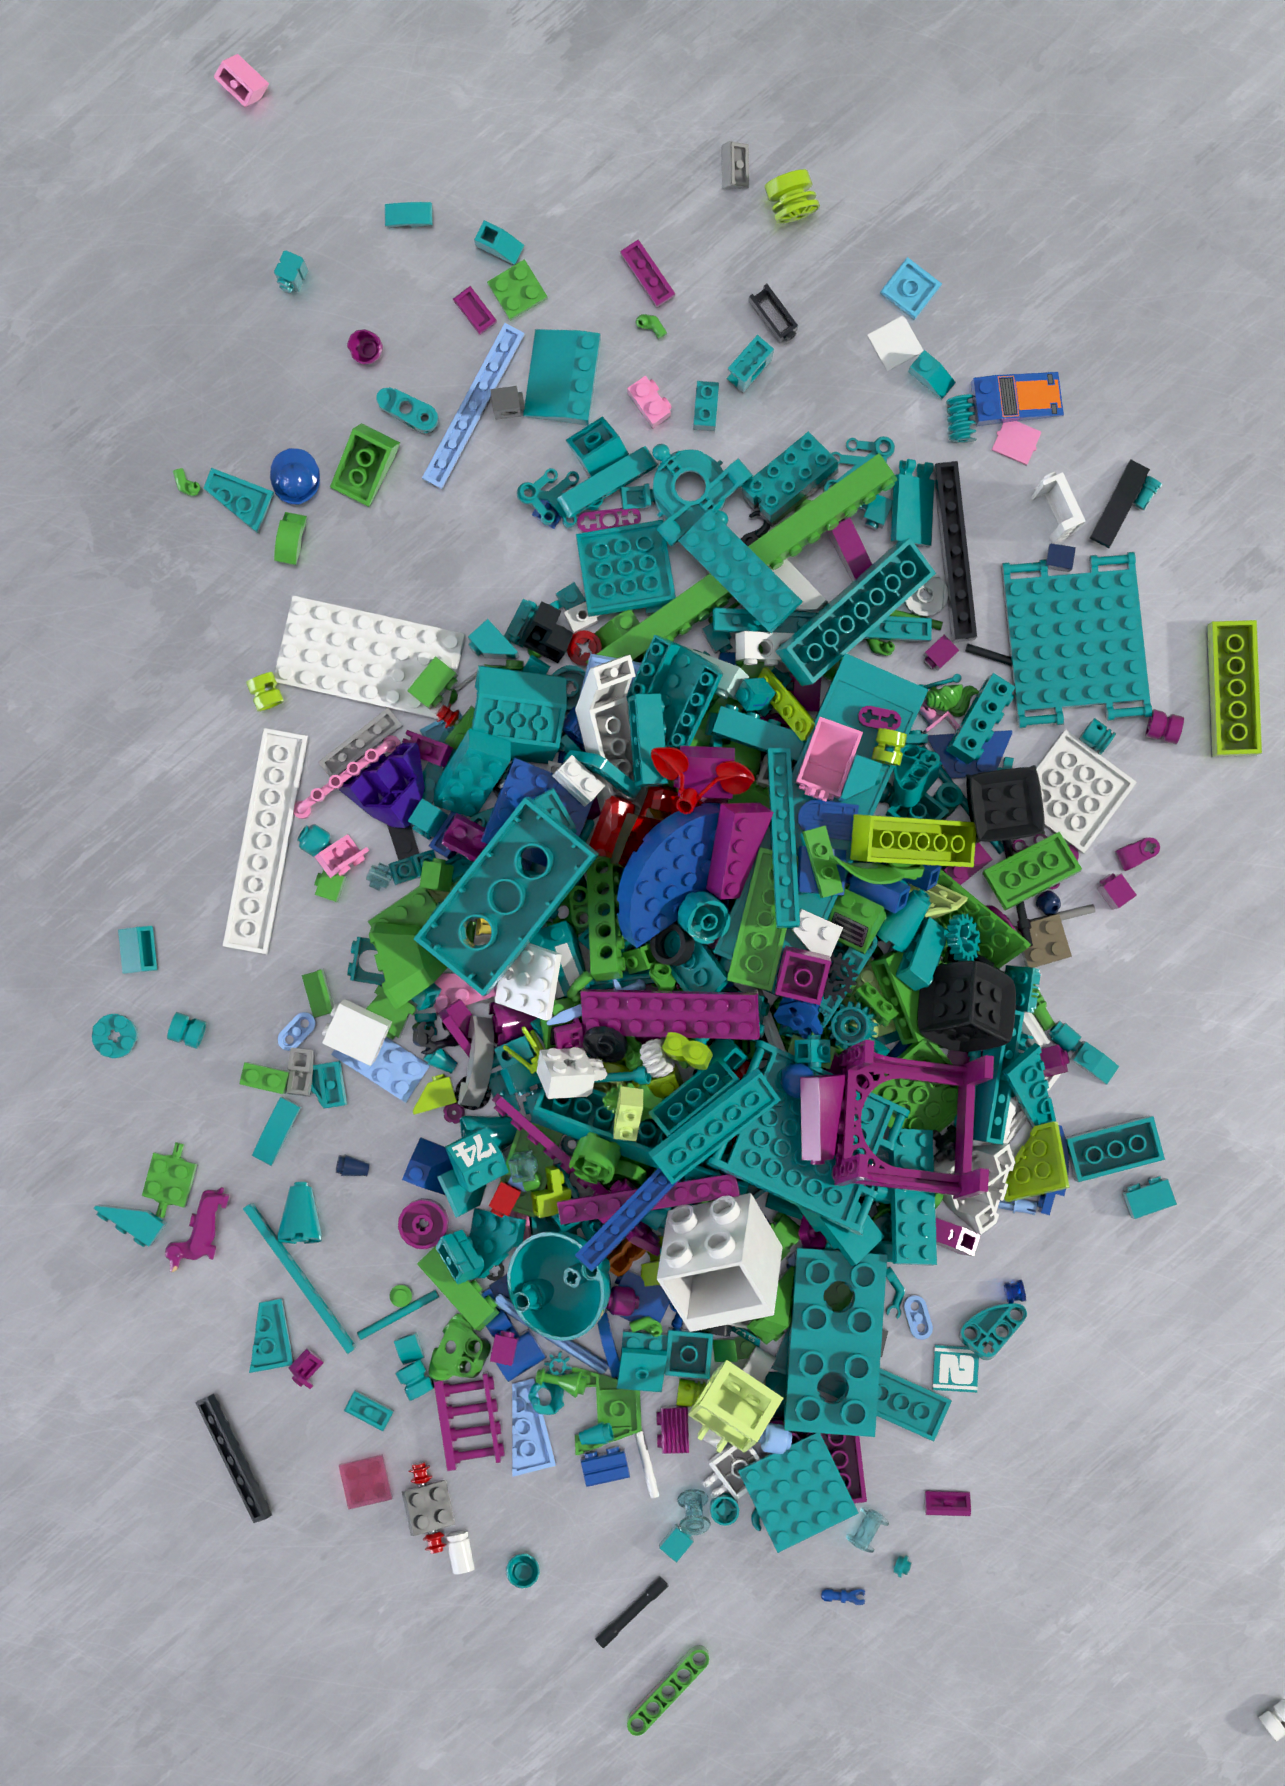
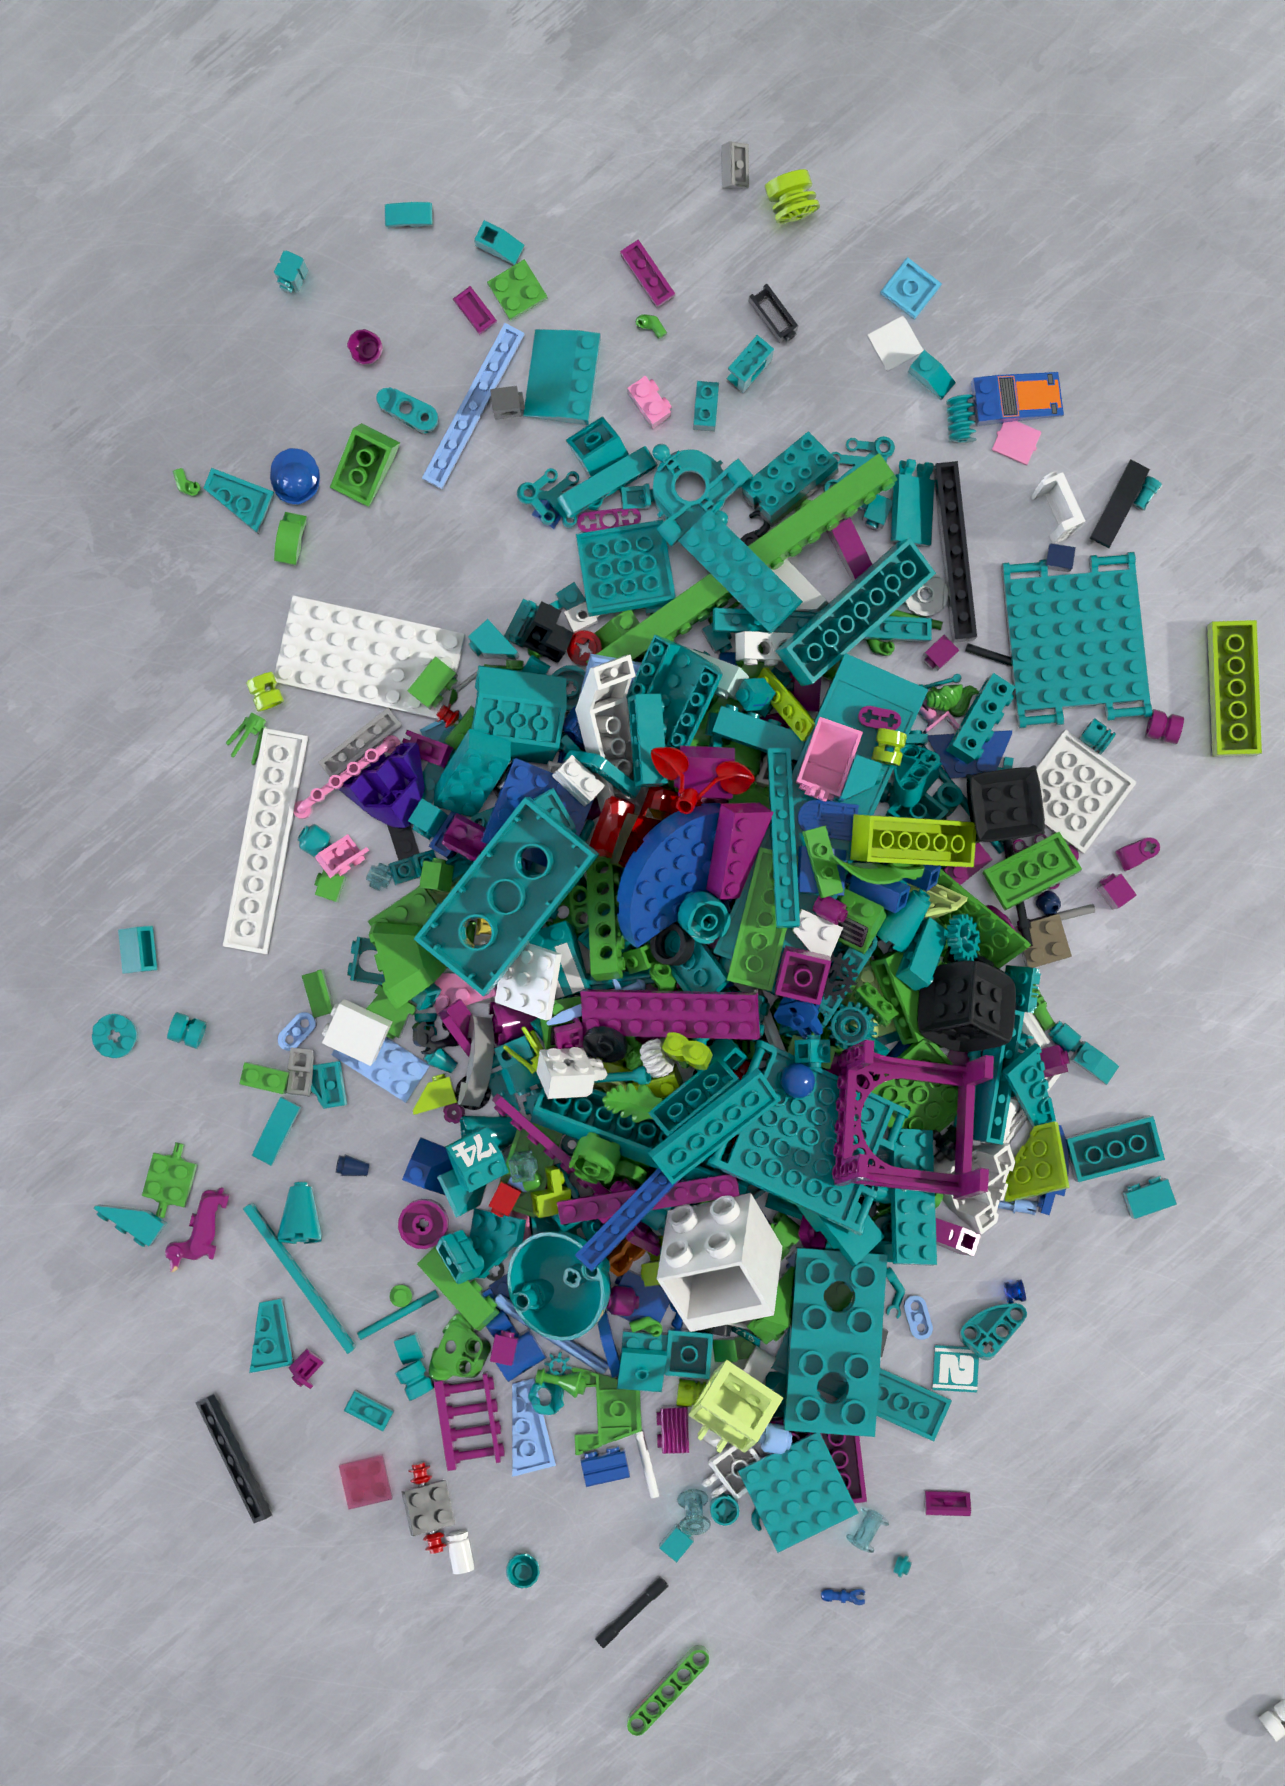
bright pink brick [214,54,269,107] -> none
bright green arm [567,970,593,1002] -> none
teal cone [579,1422,614,1445] -> none
yellowish green brick [613,1087,643,1141] -> none
magenta slope [800,1074,845,1165] -> none
none -> bright green plant [226,712,266,765]
none -> magenta brick [813,895,848,925]

